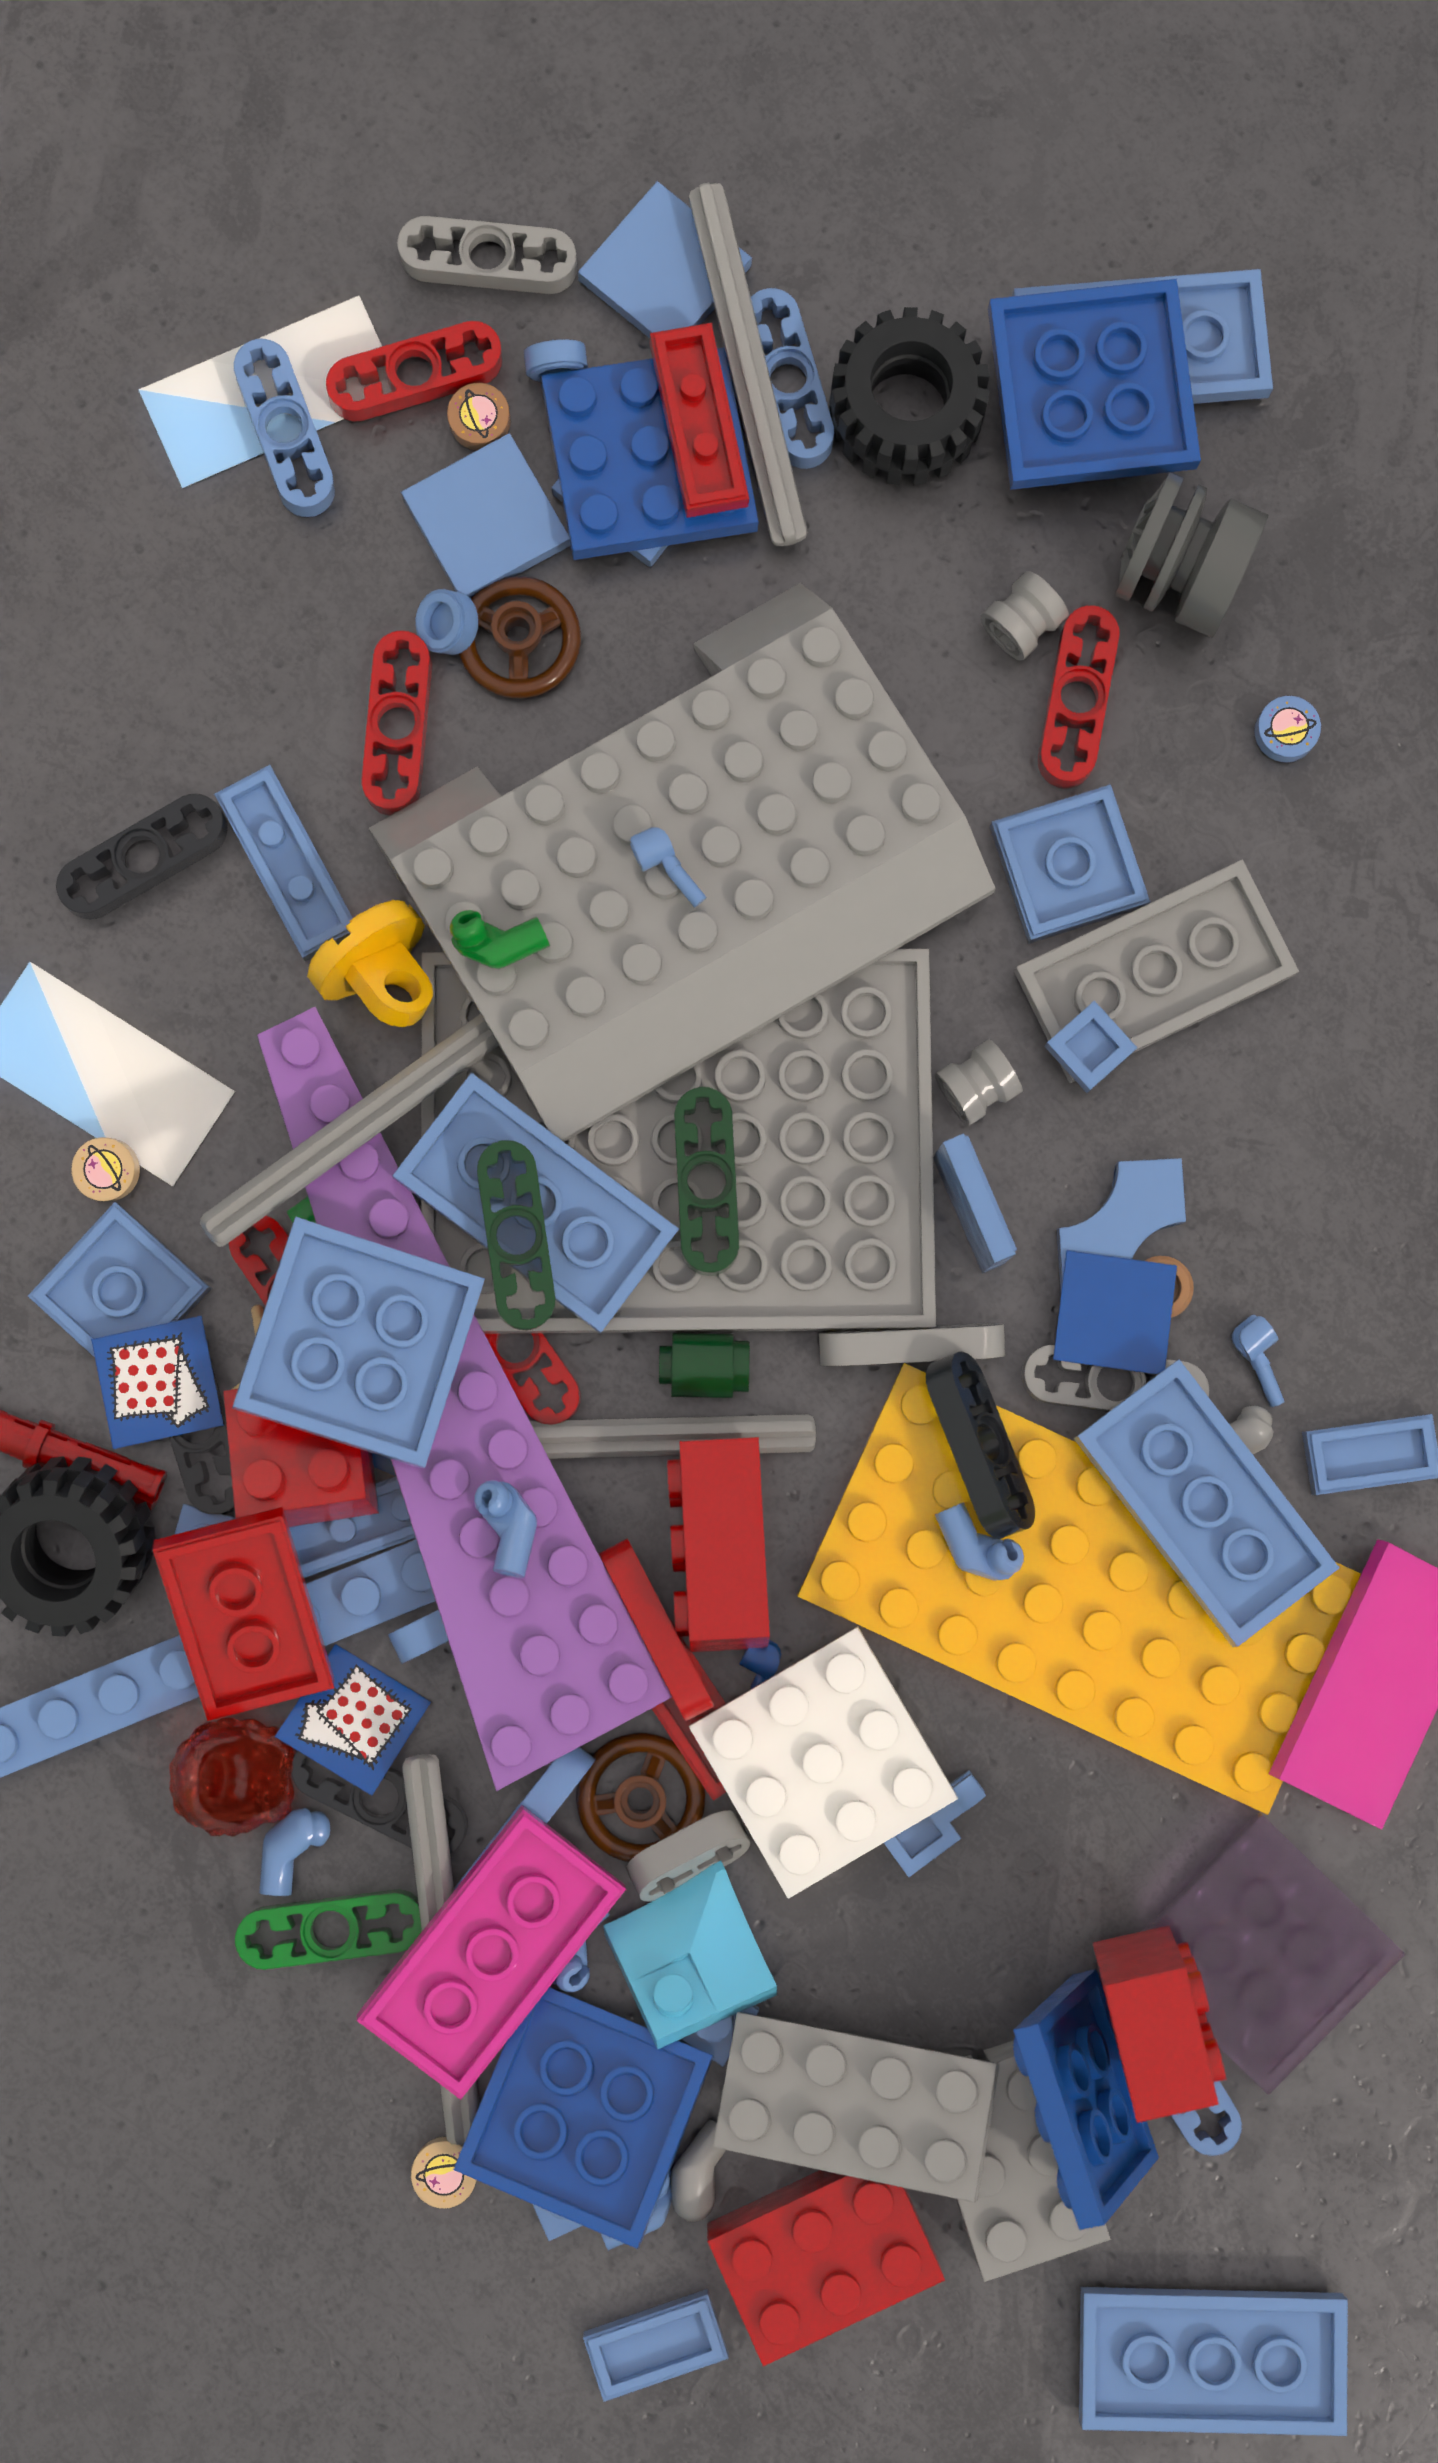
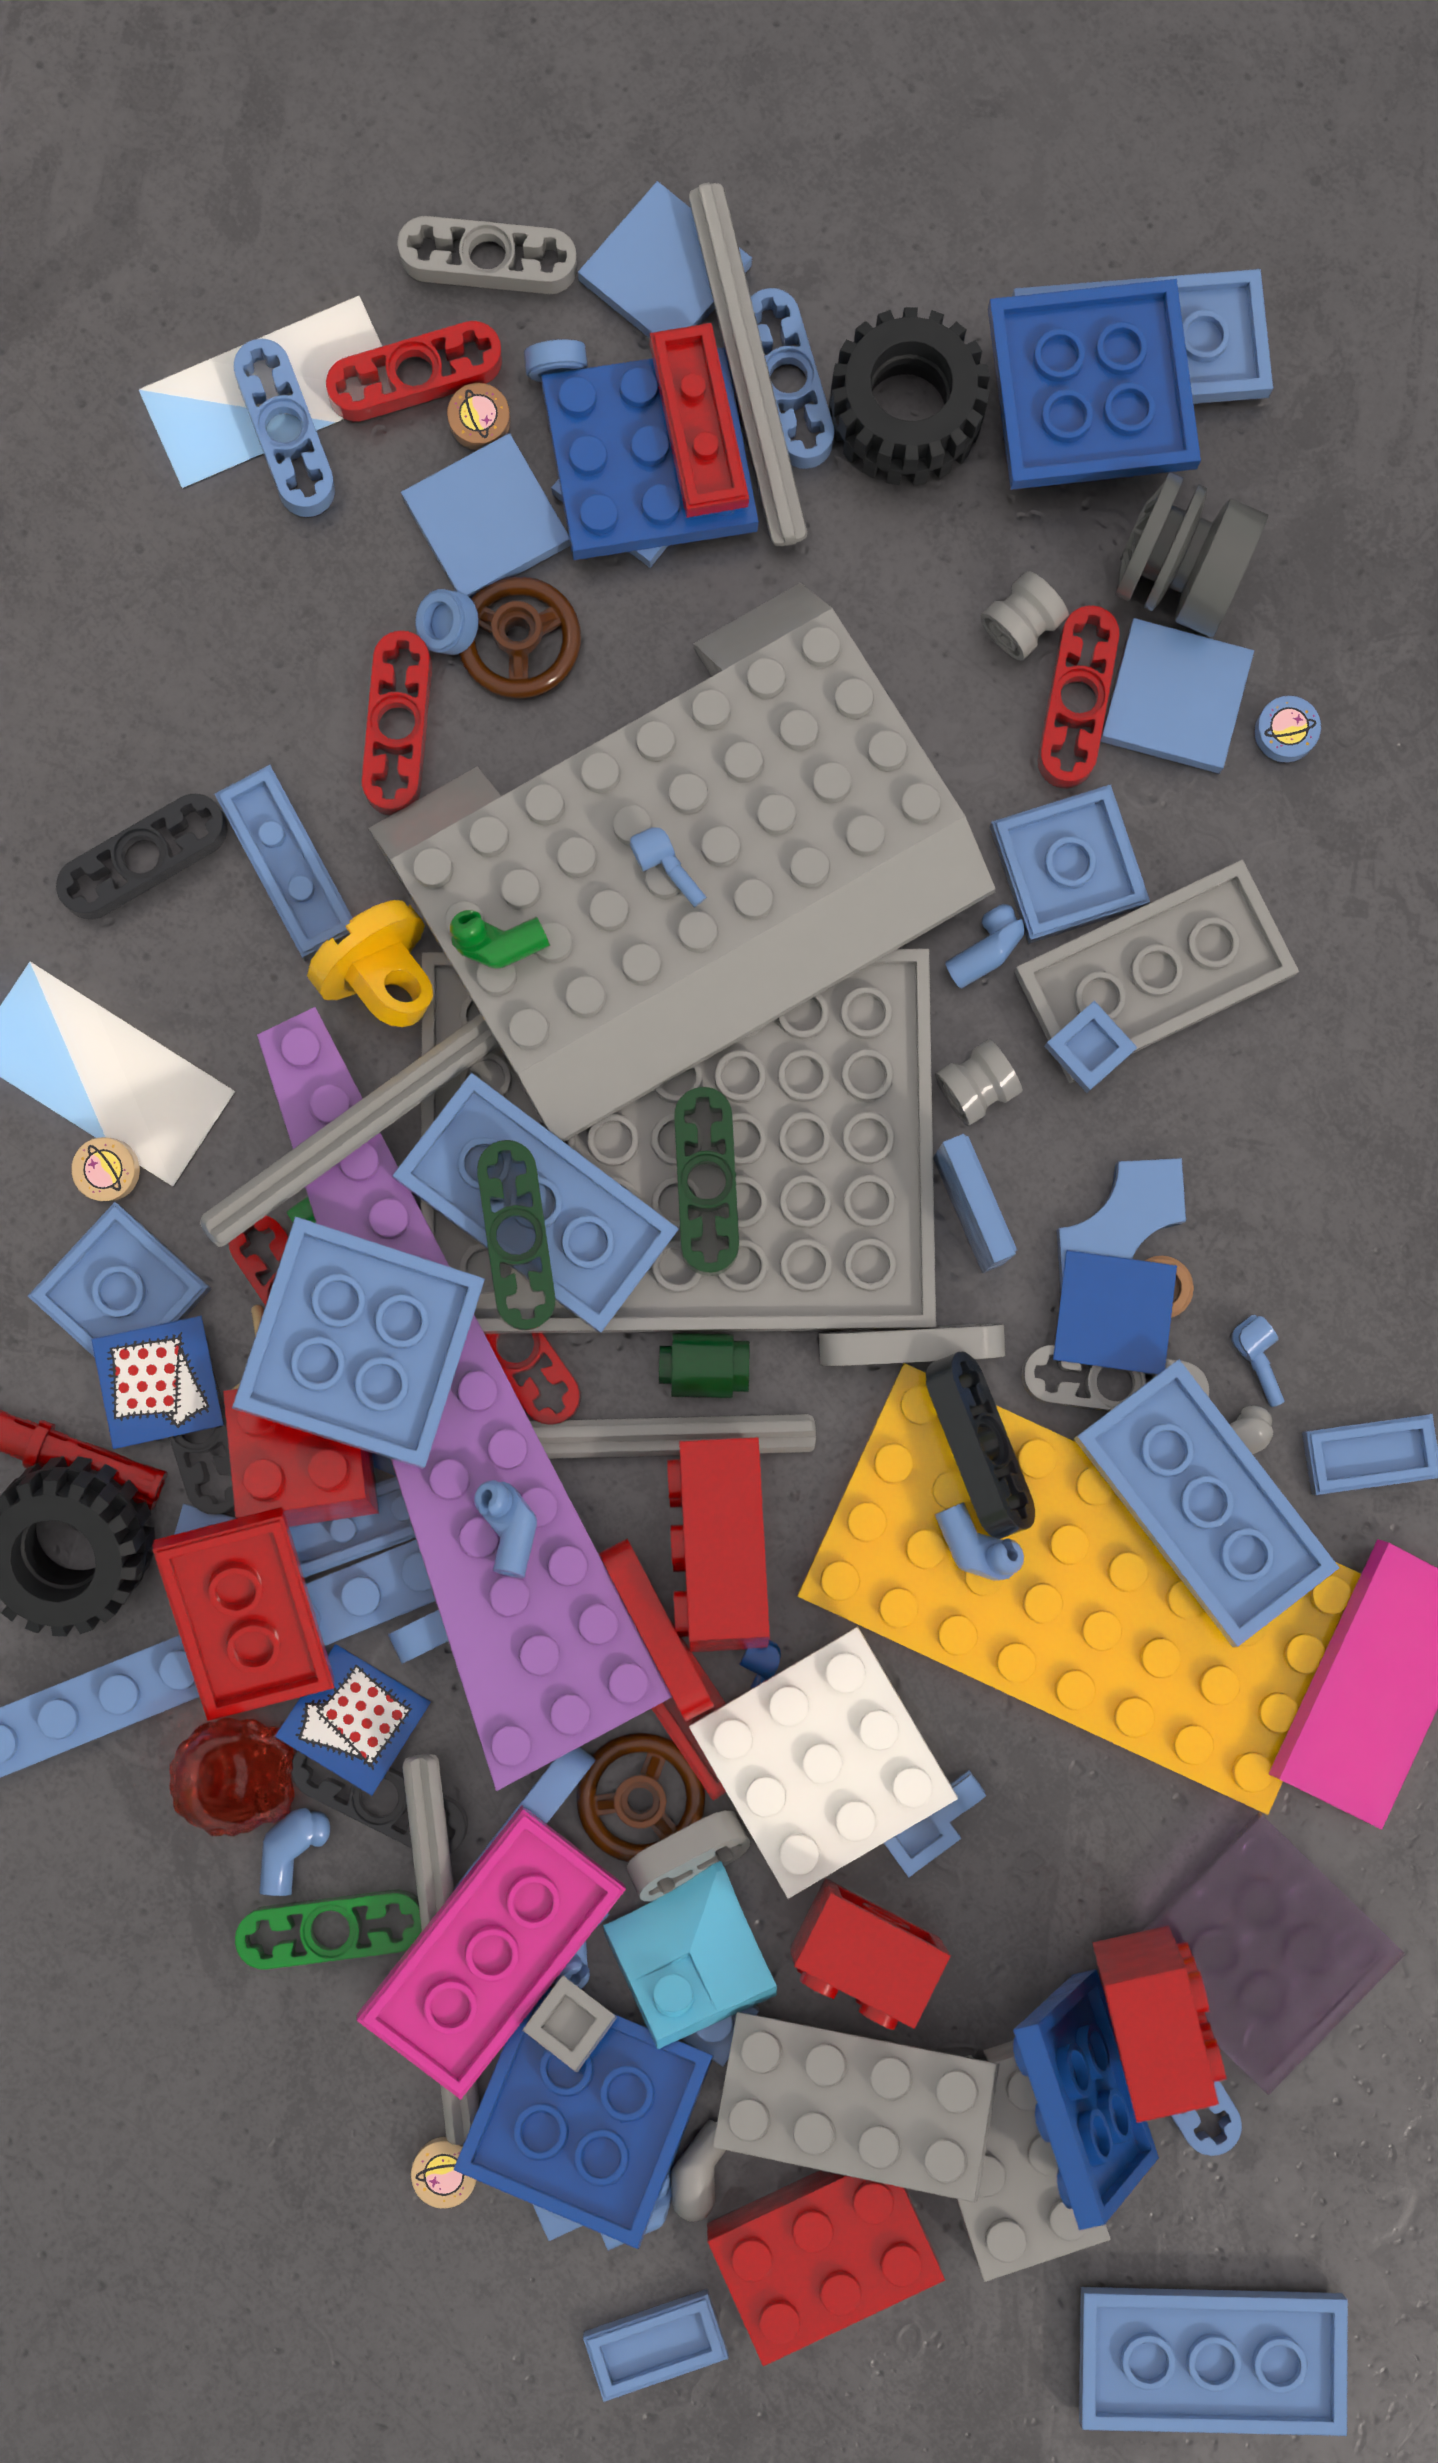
none -> light grey plate [523,1975,617,2072]
none -> red brick [790,1878,951,2030]
none -> medium blue arm [945,904,1024,989]
none -> medium blue tile [1100,618,1254,774]

